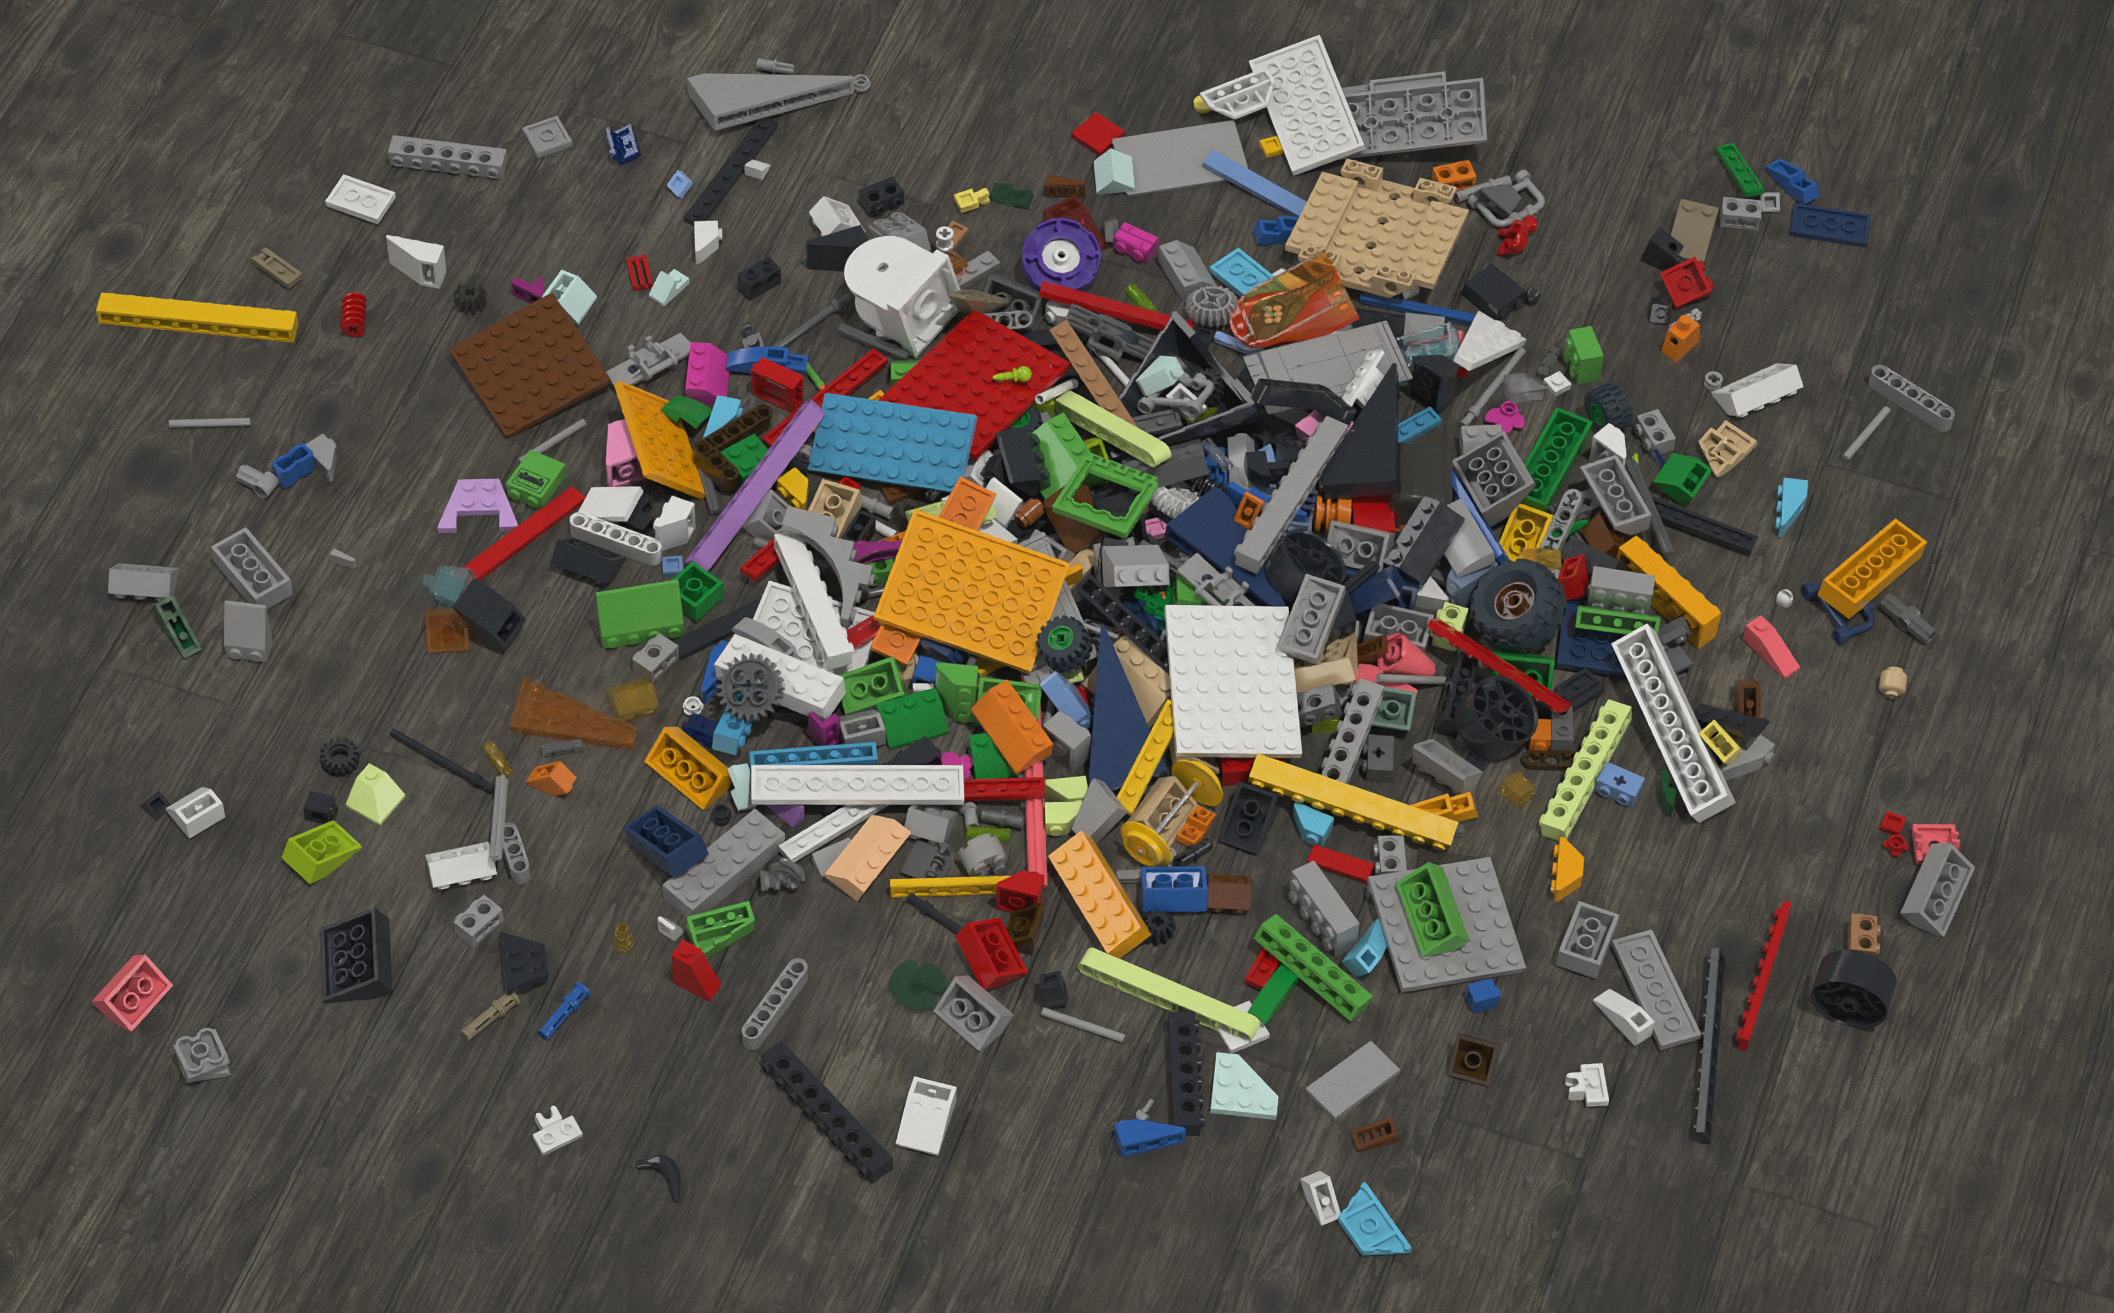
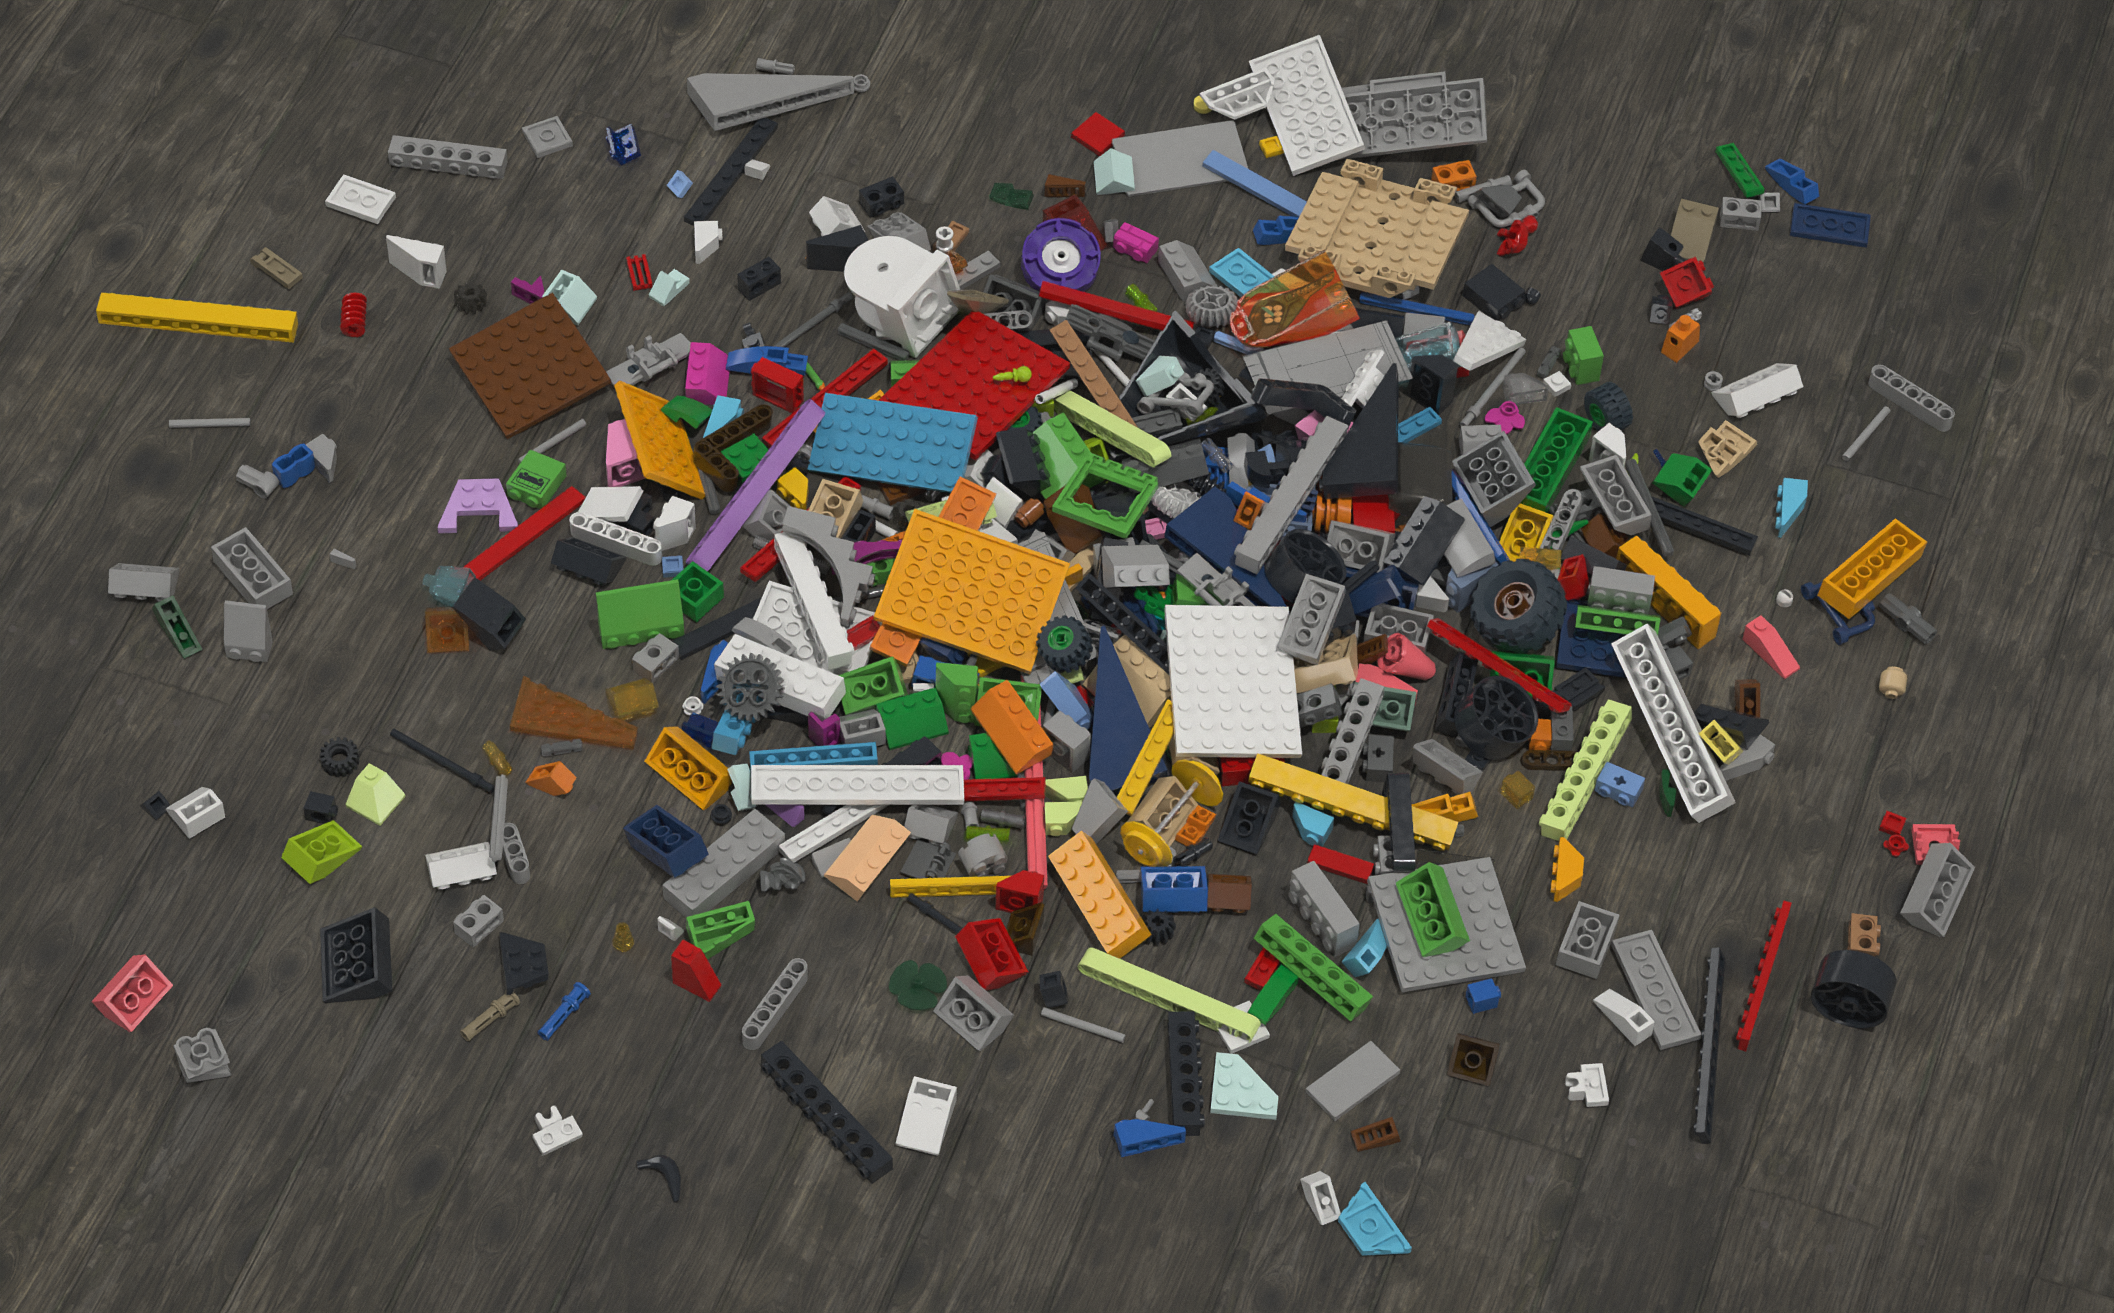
light yellow plate [954,188,990,213] -> none
light grey bar [1376,674,1446,685] -> none
yellowish green brick [1430,602,1469,652] -> none
light grey brick [1634,409,1676,457] -> none
none -> black beam [1382,773,1416,872]

